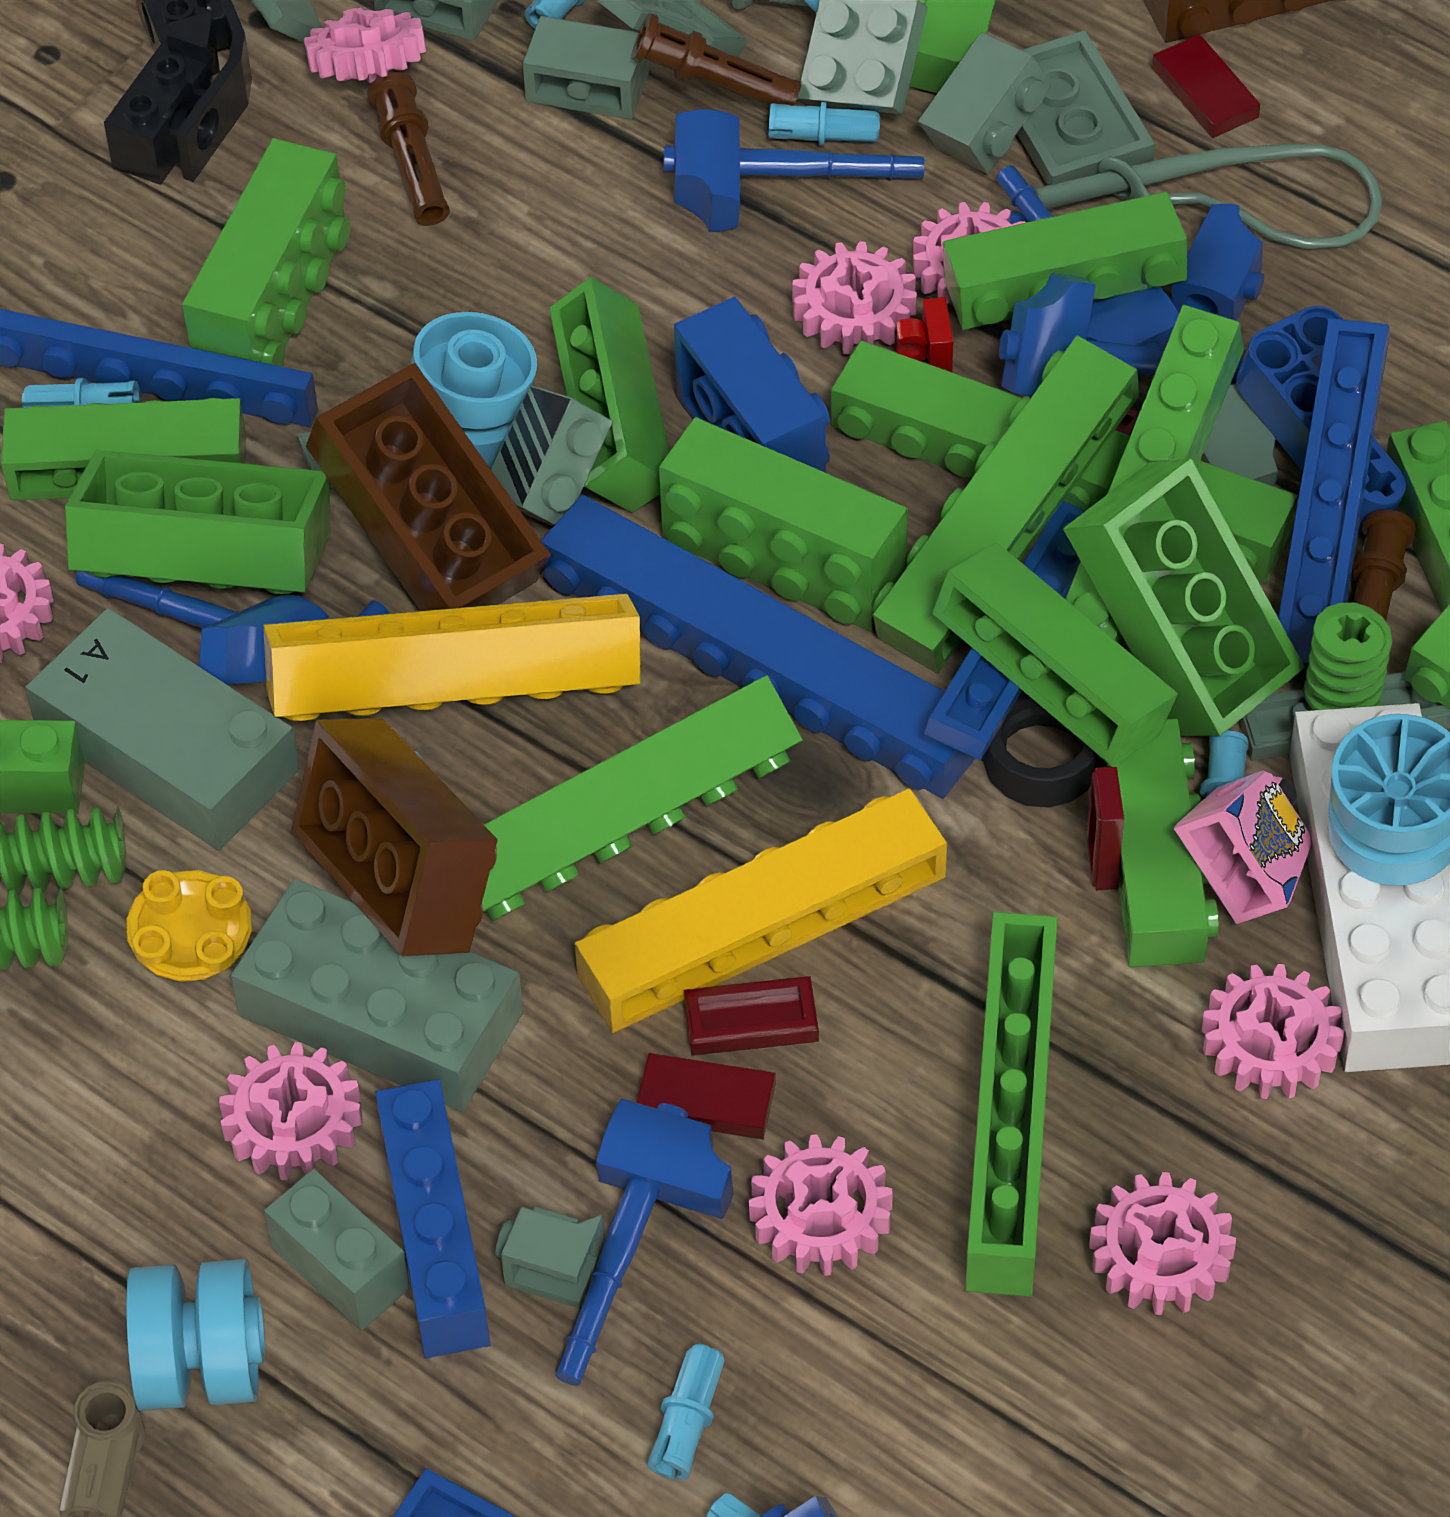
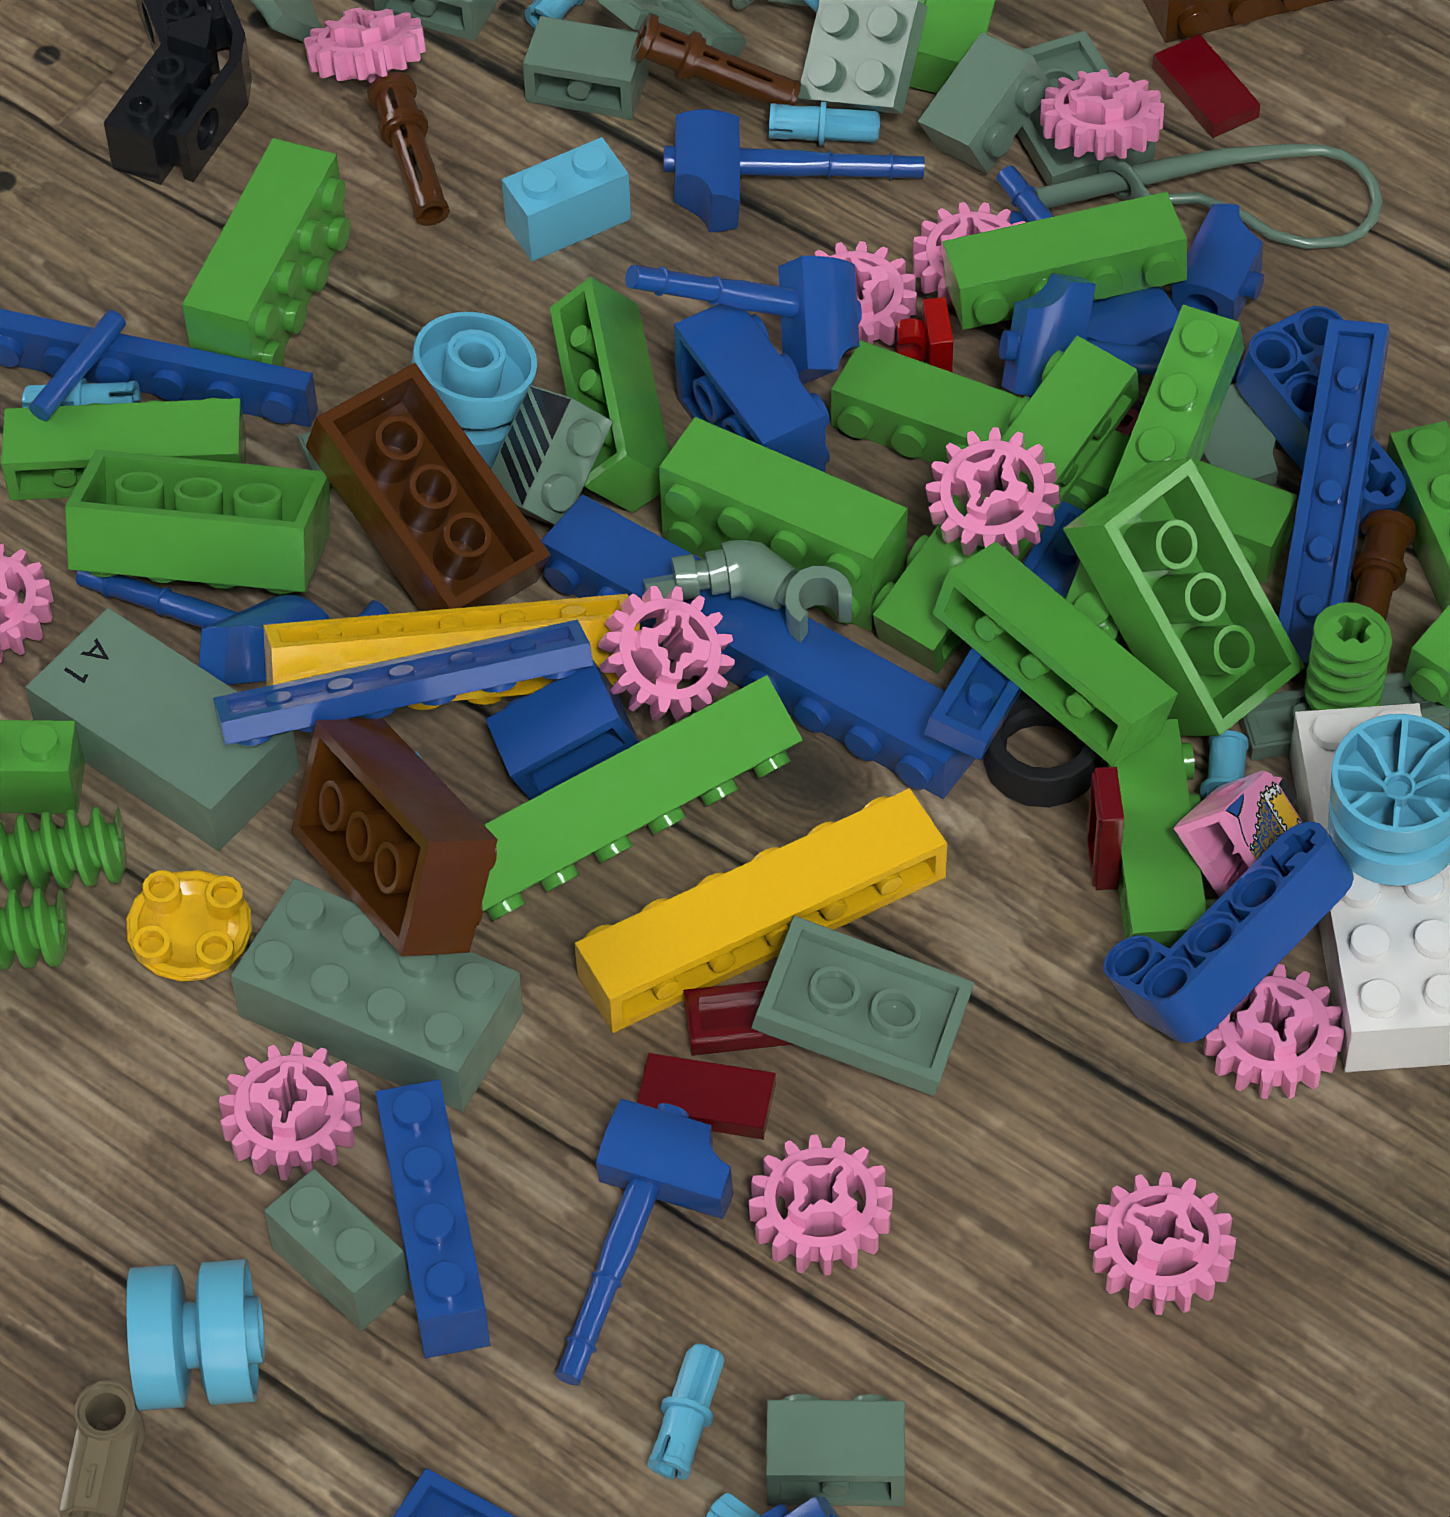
sand green window [495,1206,605,1309] -> none
bright green brick [965,912,1058,1297] -> none
none -> blue piece [29,310,126,421]
none -> blue plate [213,619,593,746]
none -> blue brick [485,660,640,800]
none -> medium azure brick [501,137,631,262]
none -> bright pink gear [598,586,735,721]
none -> blue piece [625,256,862,385]
none -> sand green piece [643,540,852,643]
none -> sand green plate [751,916,975,1096]
none -> sand green brick [766,1394,905,1506]
none -> bright pink gear [926,427,1060,557]
none -> bright pink gear [1040,69,1164,160]
none -> blue beam [1103,821,1354,1043]

